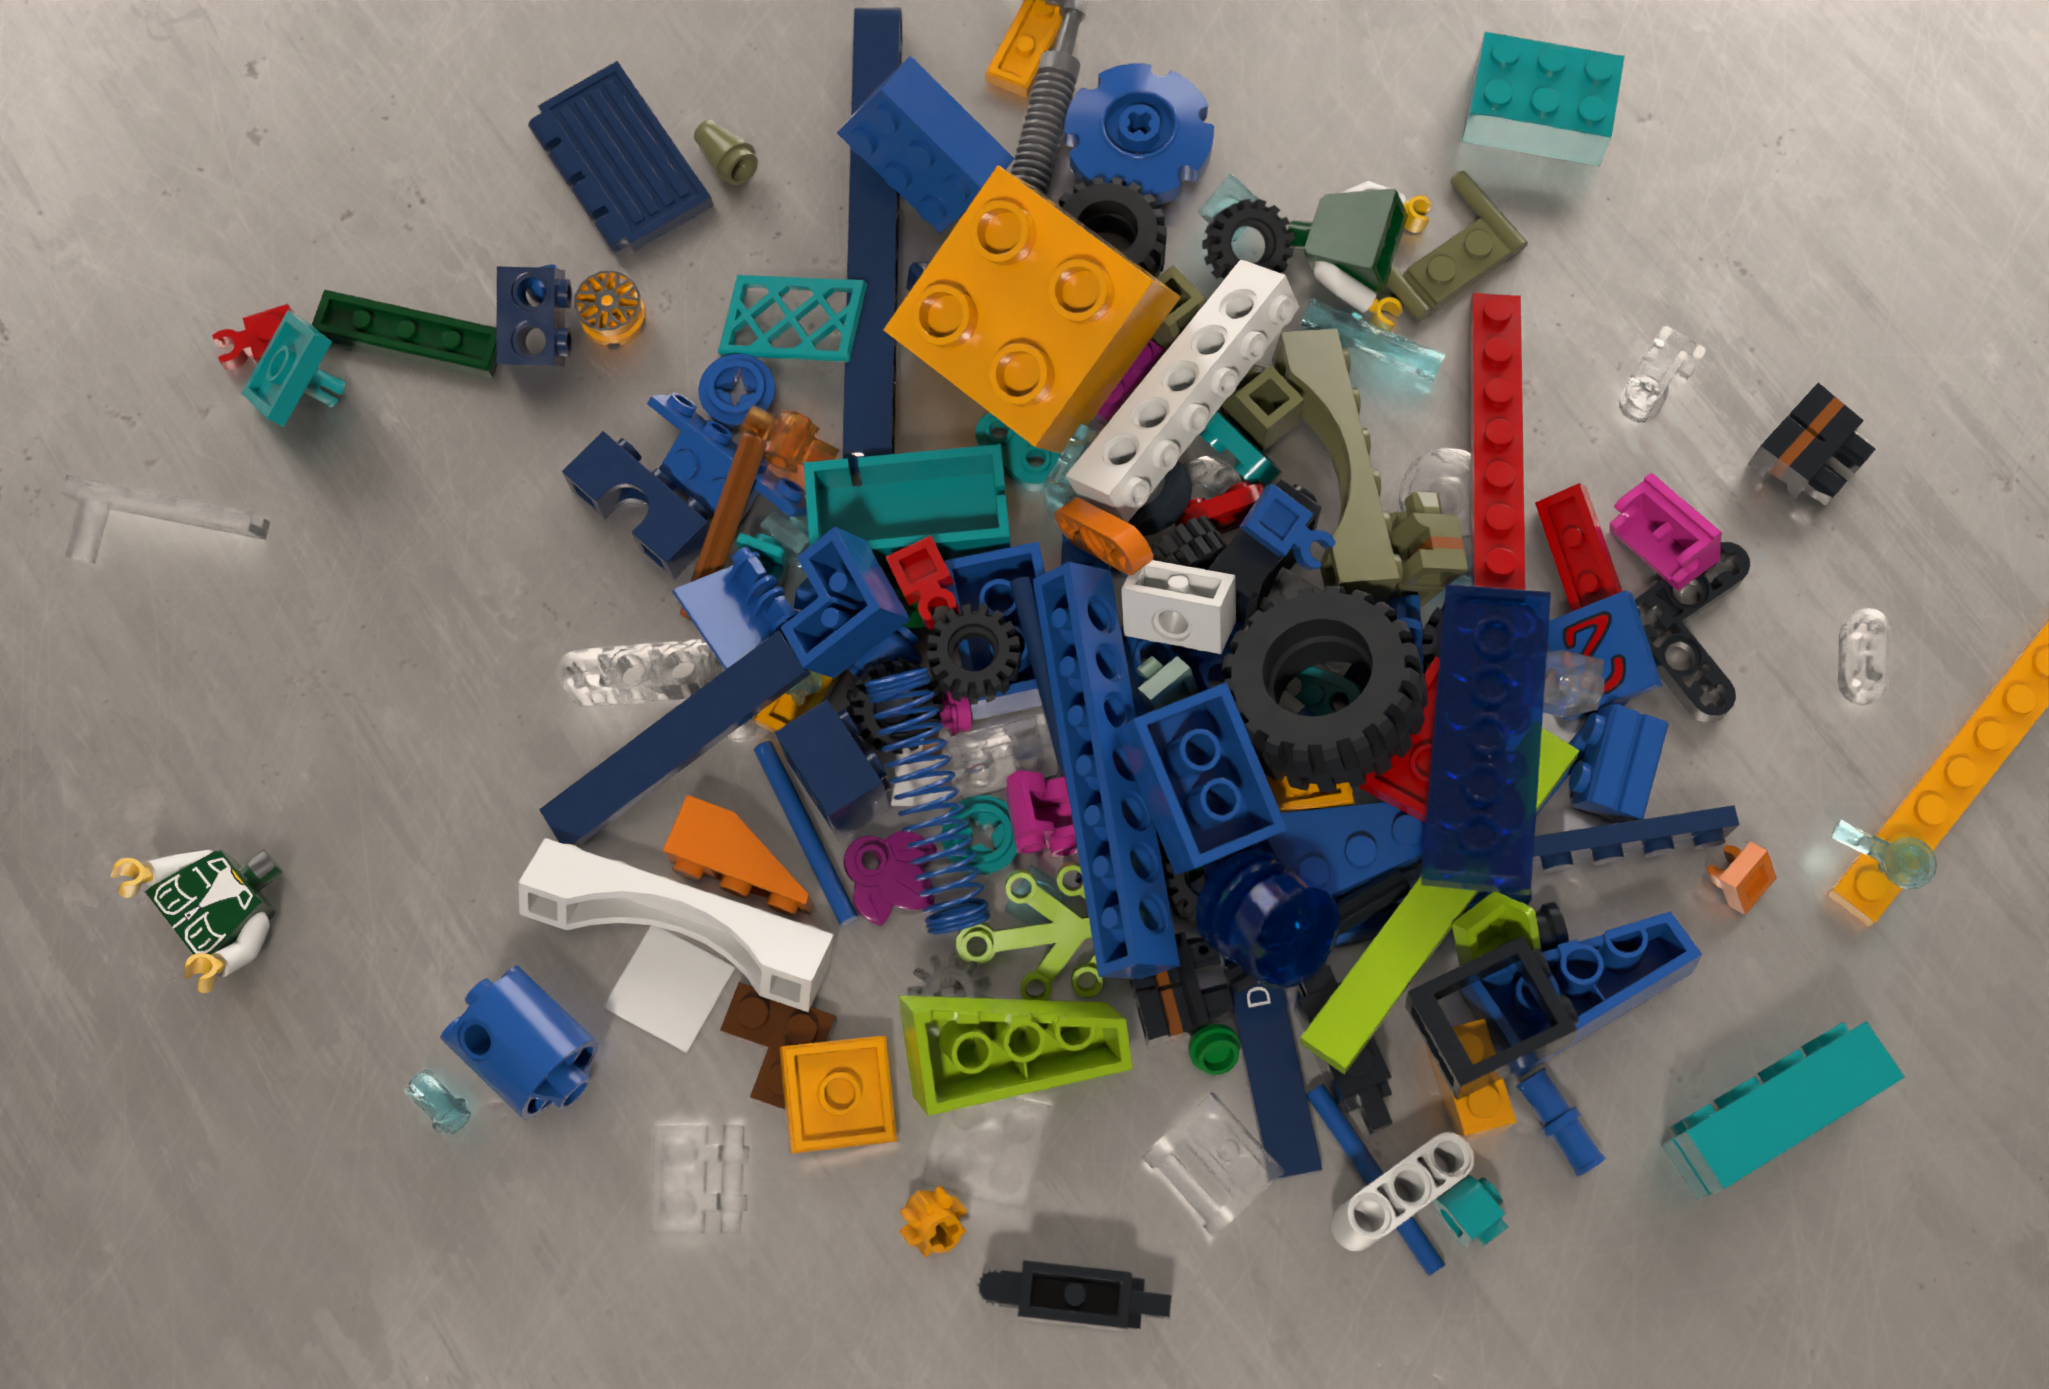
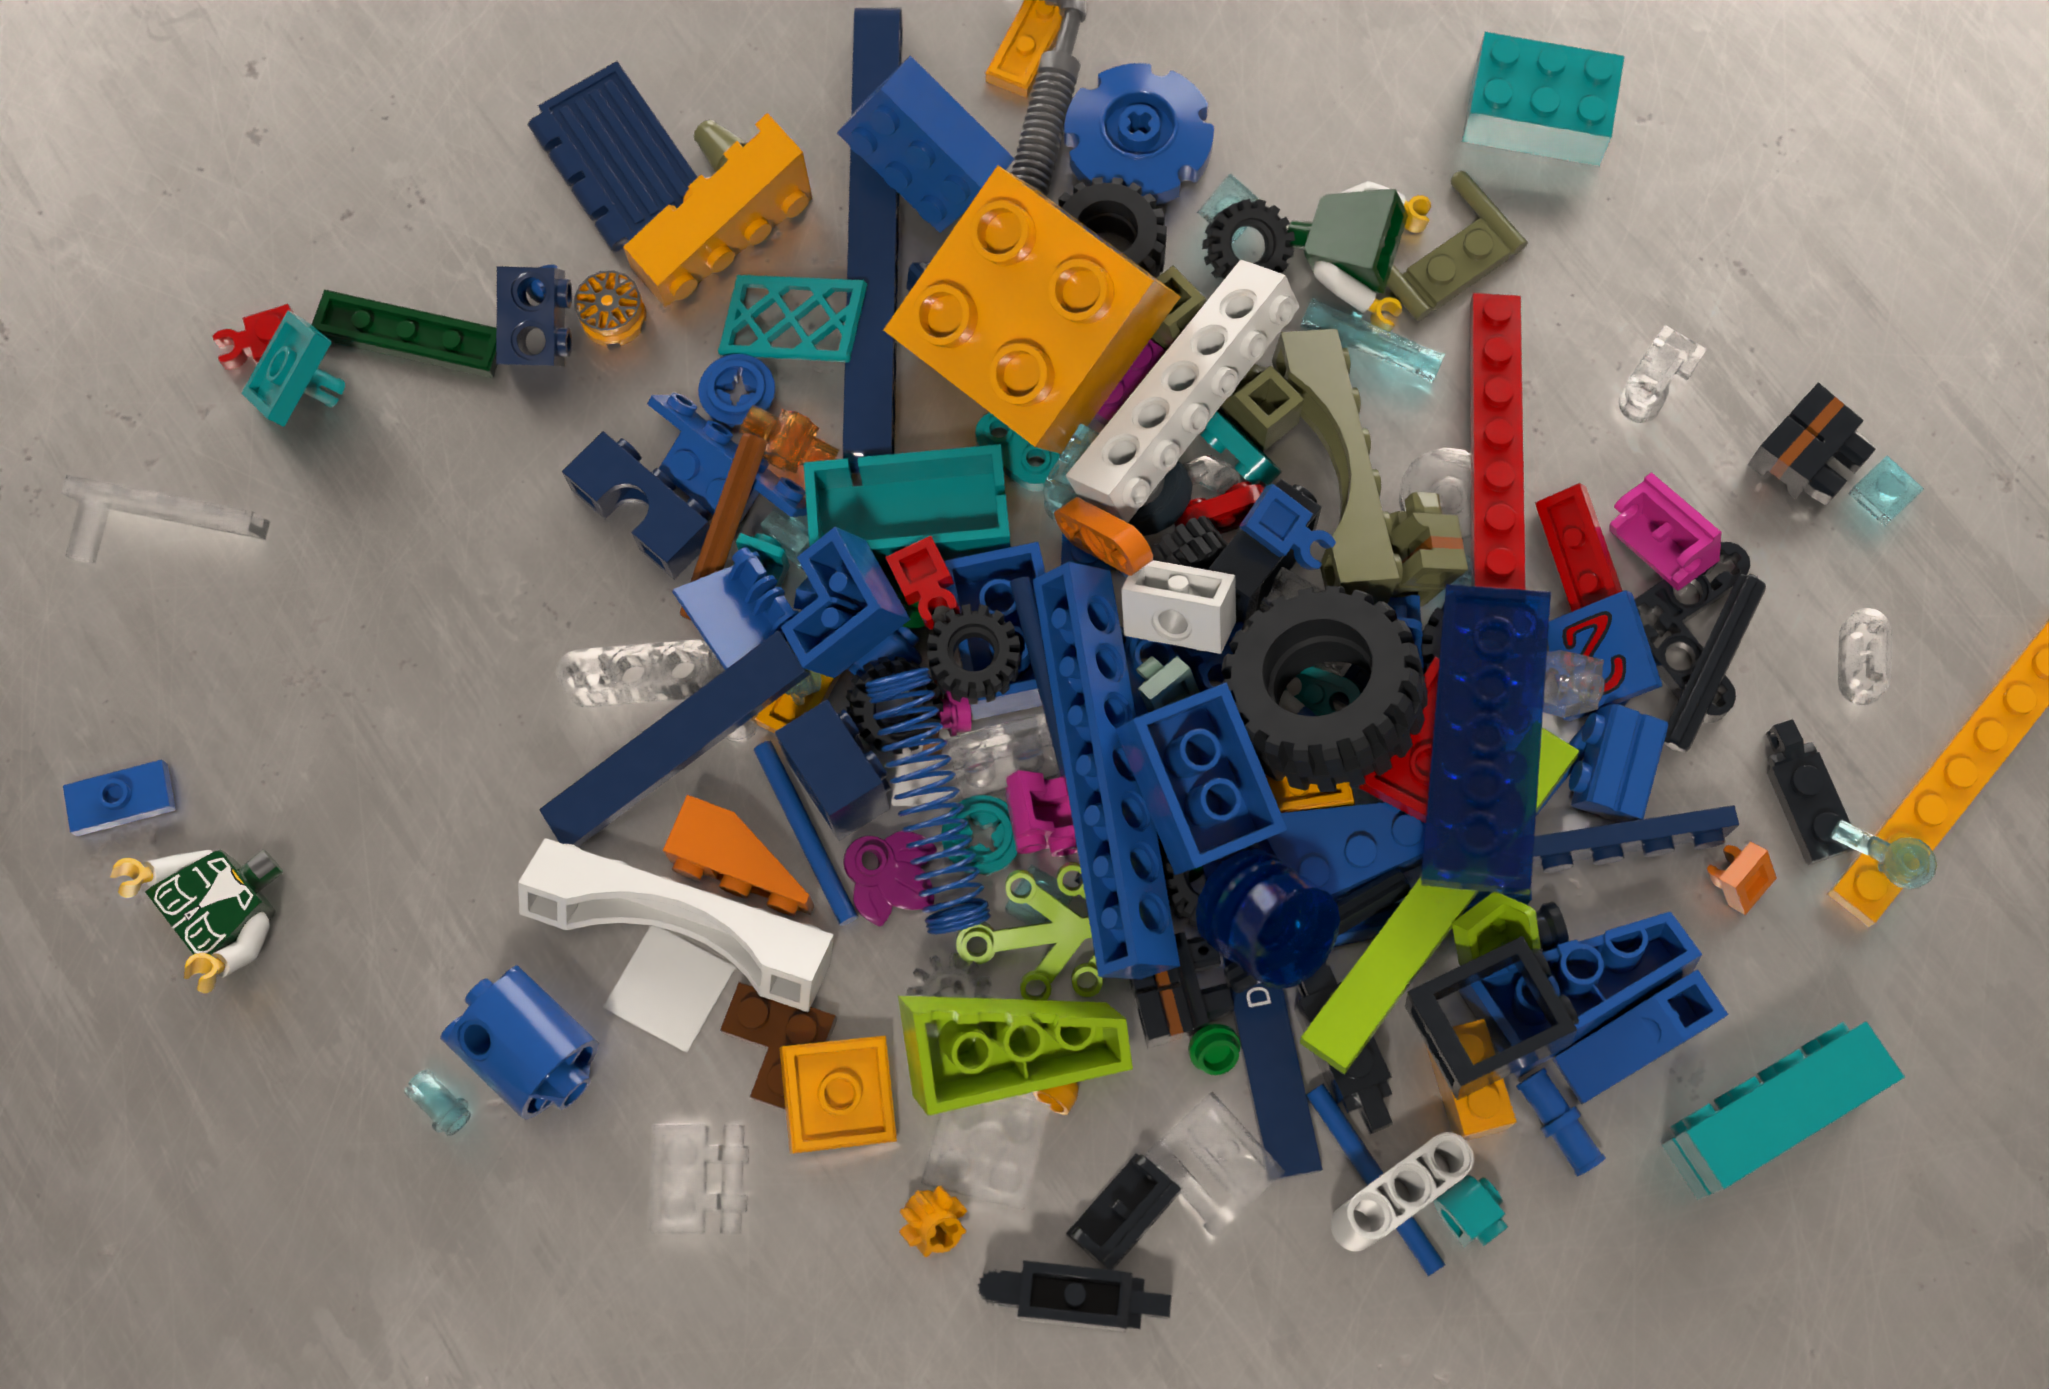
none -> blue plate [63,759,176,837]
none -> light orange wedge [623,113,813,308]
none -> light orange hinge [1032,1082,1079,1115]
none -> black hinge [1066,1153,1182,1270]
none -> blue slope [1552,969,1729,1105]
none -> black axle [1664,574,1766,752]
none -> black hinge [1766,719,1861,865]
none -> clear light blue plate [1848,456,1924,527]

